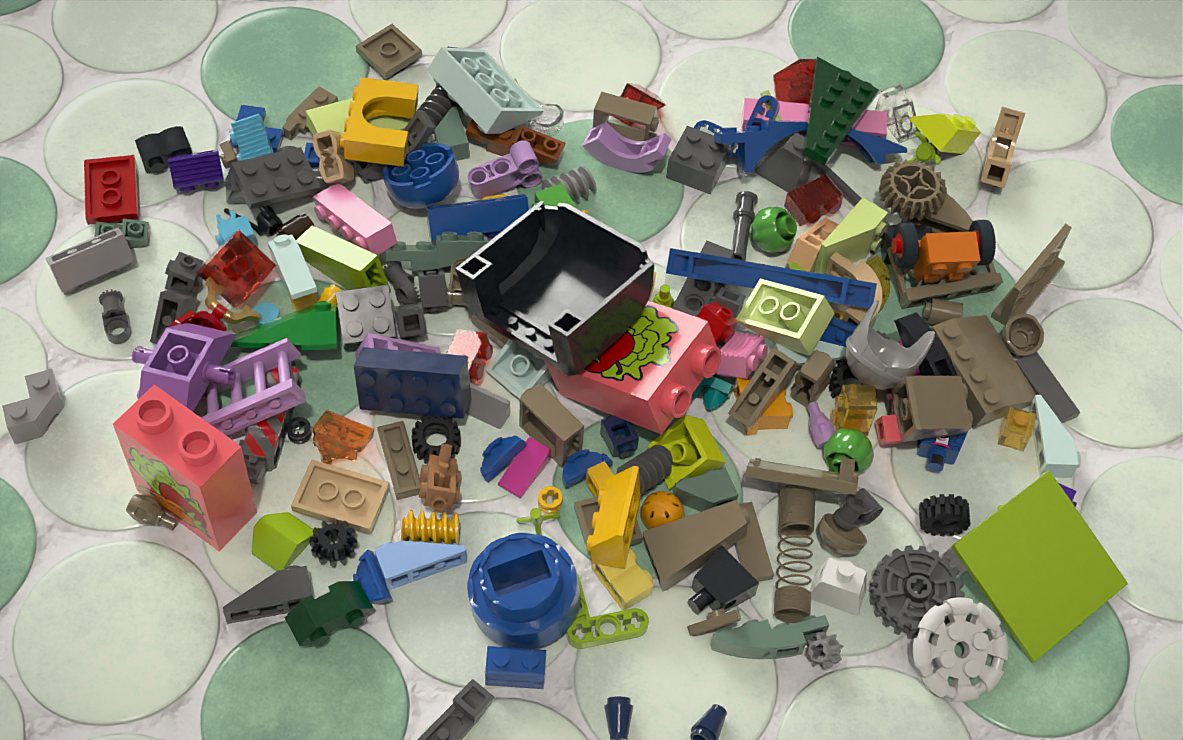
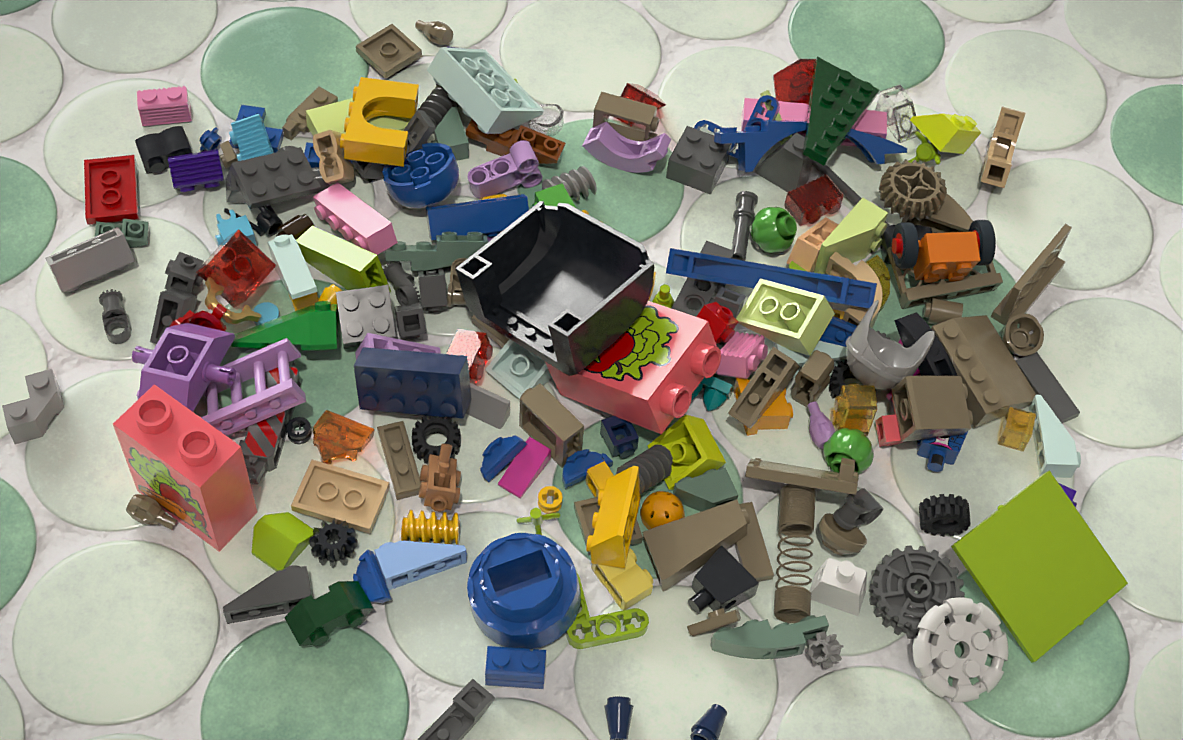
none -> bright pink brick [137,86,192,126]
none -> blue plate [199,127,222,151]
none -> dark tan piece [415,20,453,45]

